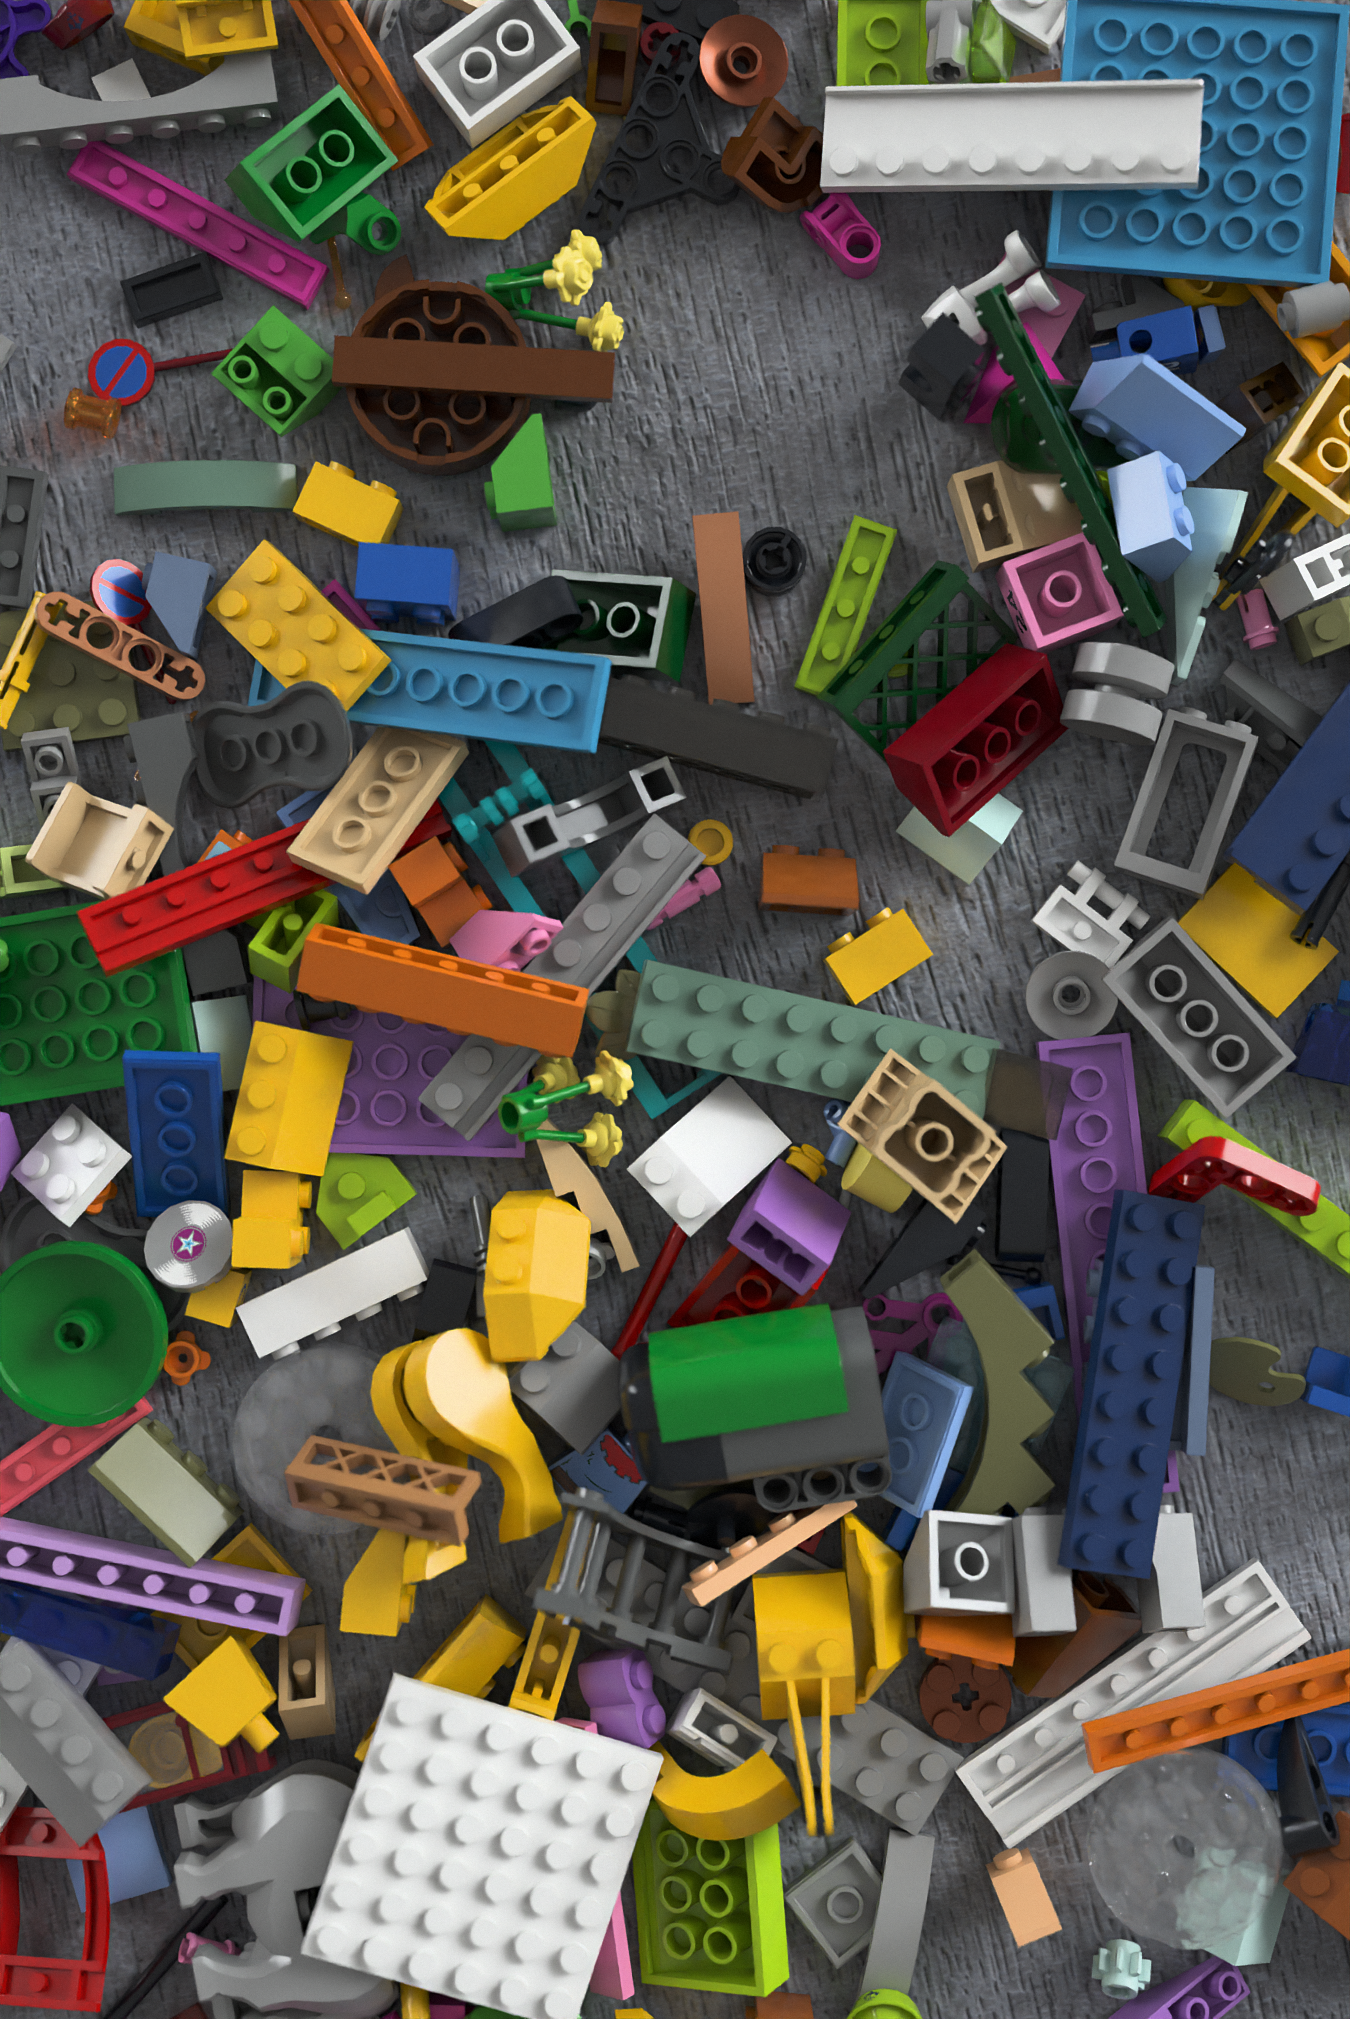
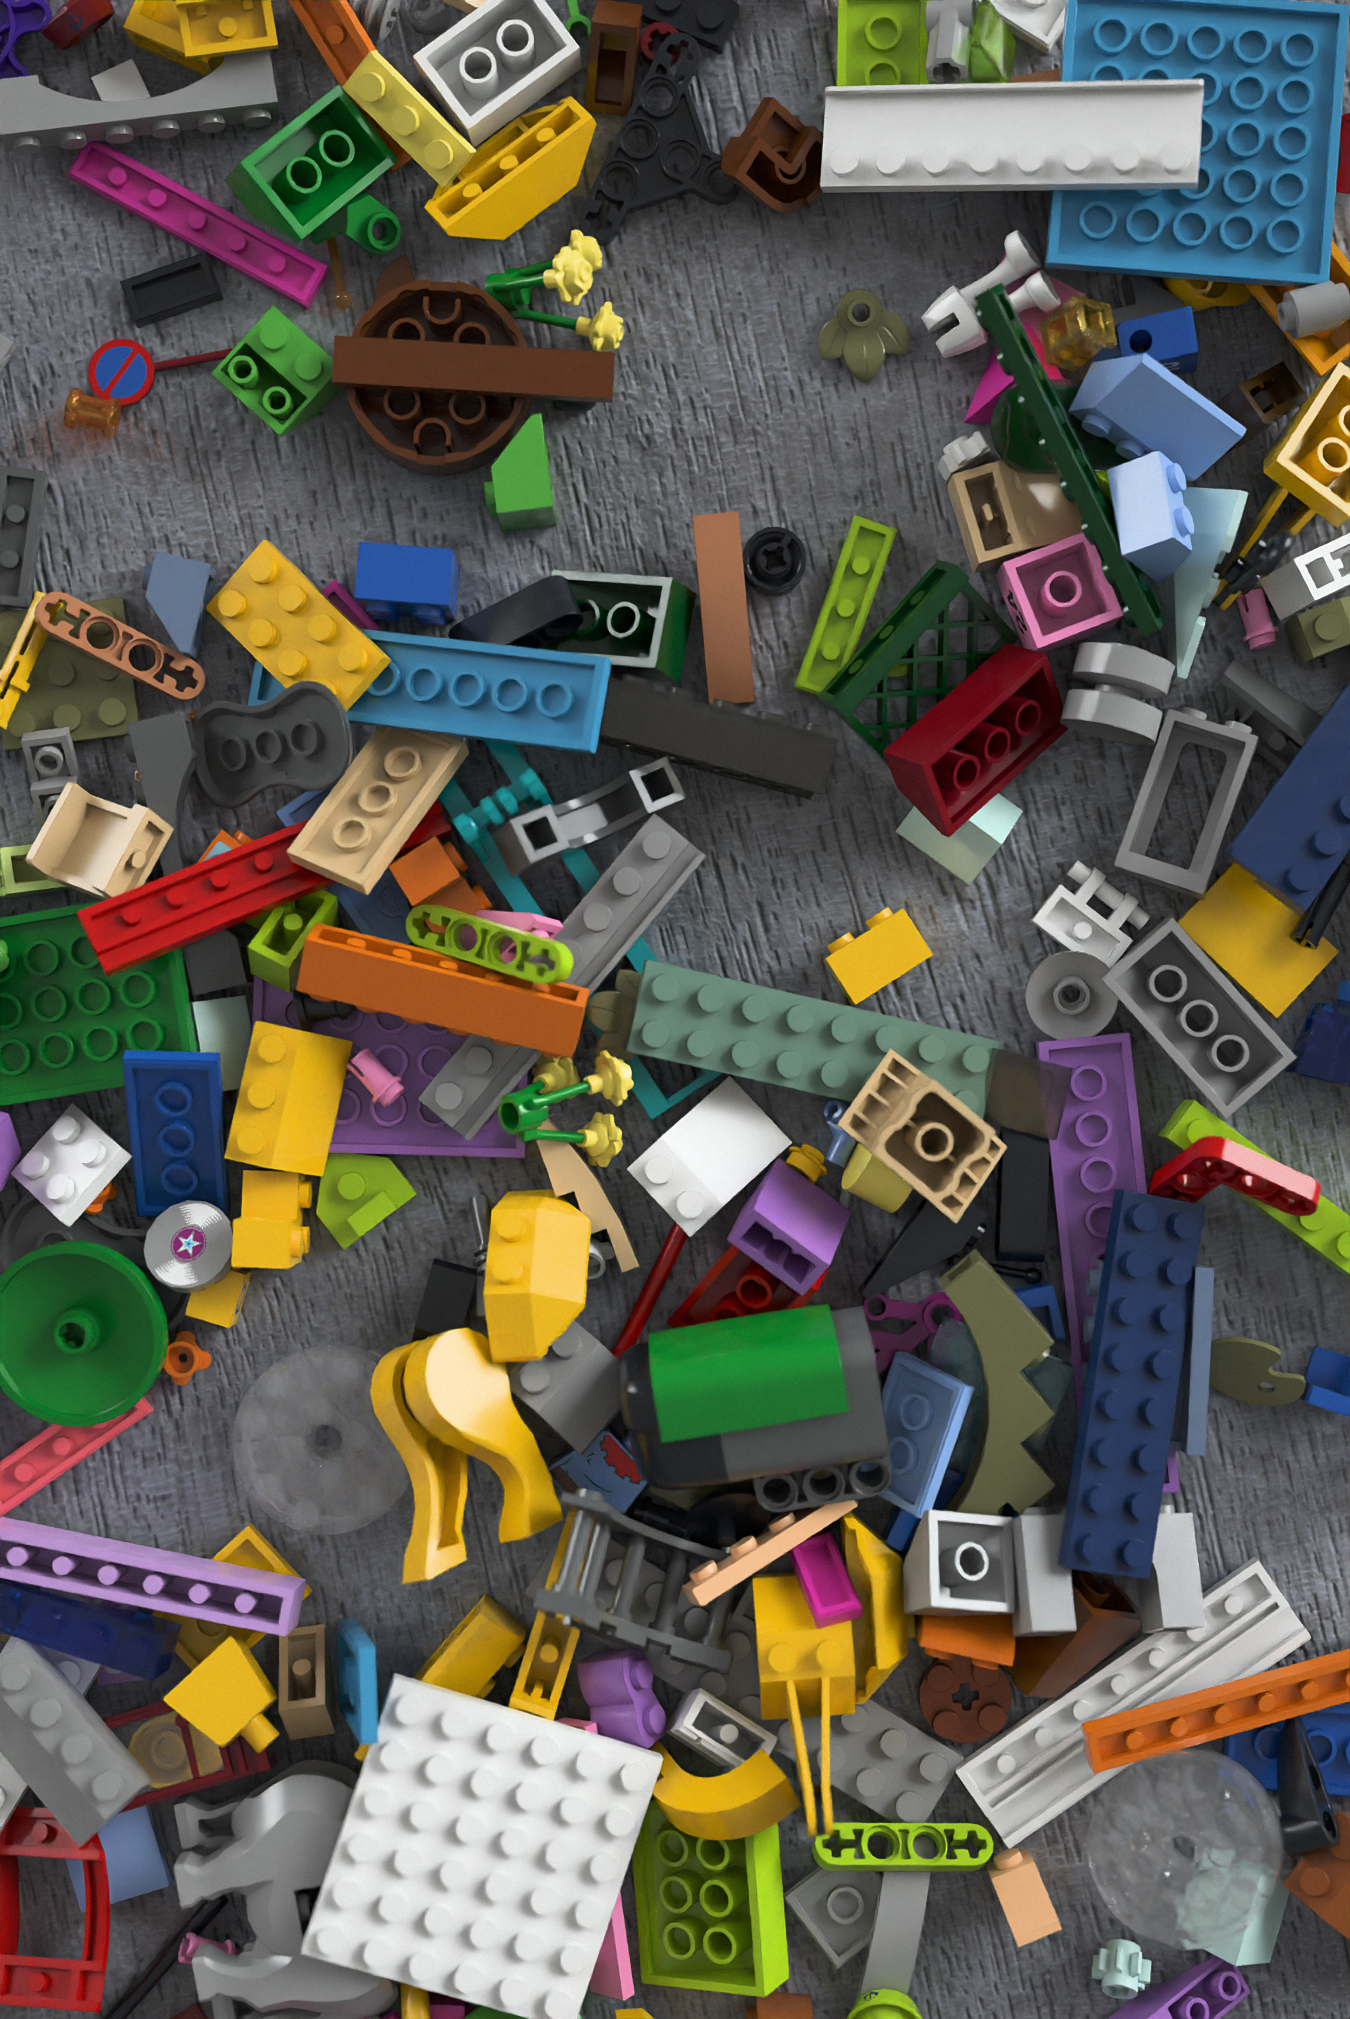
slope [88,1417,244,1568] -> none
piece [90,559,177,705] -> none
sand green slope [114,460,298,515] -> none
white brick [236,1226,430,1360] -> none
medium nougat fence [284,1435,481,1547] -> none
yellow brick [292,461,404,548] -> none
yellow slope [340,1528,417,1637] -> none
bright pink axle [646,867,721,930] -> none
yellow tile [688,819,733,866] -> none
copper dish [699,15,789,108] -> none
dark orange slope [758,845,859,916] -> none
dark pink piece [799,193,881,279] -> none
black arch [899,312,985,420] -> none
light blue tile [1193,304,1226,365] -> none
none -> dark azure tile [337,1618,378,1745]
none -> light yellow plate [342,50,477,188]
none -> bright pink pin [346,1047,405,1108]
none -> lime beam [406,905,573,984]
none -> dark pink tile [787,1532,862,1629]
none -> lime beam [812,1823,994,1872]
none -> olive plate [818,289,910,383]
none -> white plate [937,431,991,483]
none -> clear yellow brick [1039,294,1117,371]

